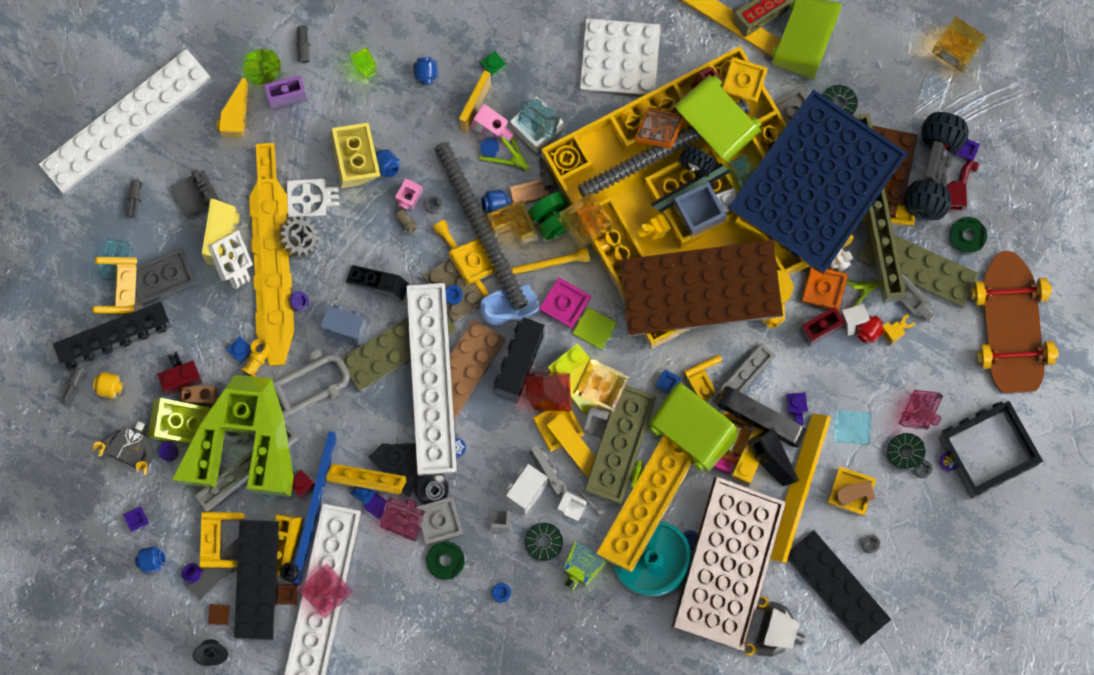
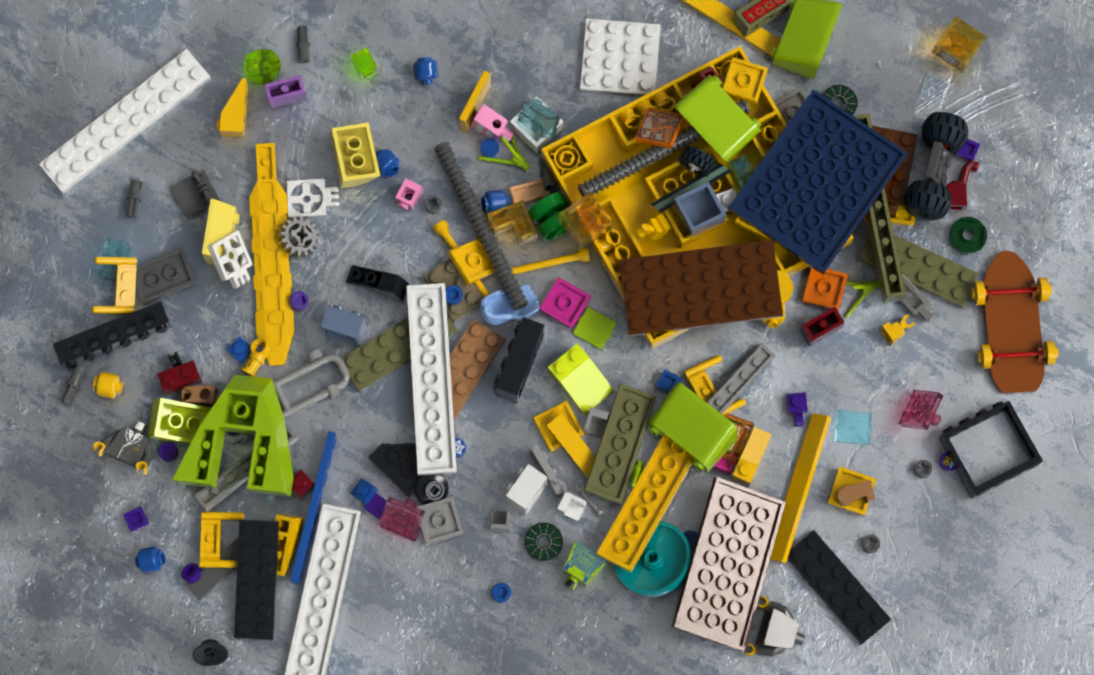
reddish brown tile [208,604,230,625] -> none
reddish brown tile [277,585,298,605] -> none
black bush [280,563,300,582] -> none
clear pink plate [298,563,354,619] -> none
yellow tile [326,463,406,494] -> none
dark tan pin [395,209,418,234] -> none
dark green tile [426,541,465,581] -> none
green plate [480,50,507,77] -> none
clear red slope [525,371,571,412] -> none
clear yellow brick [573,358,630,412] -> none
black beam [716,386,806,448] -> none
black slope [747,428,799,486] -> none
white gear [830,249,853,272] -> none
white panel [842,304,870,336] -> none
red head [856,315,884,344] -> none
tile [887,433,926,471] -> none

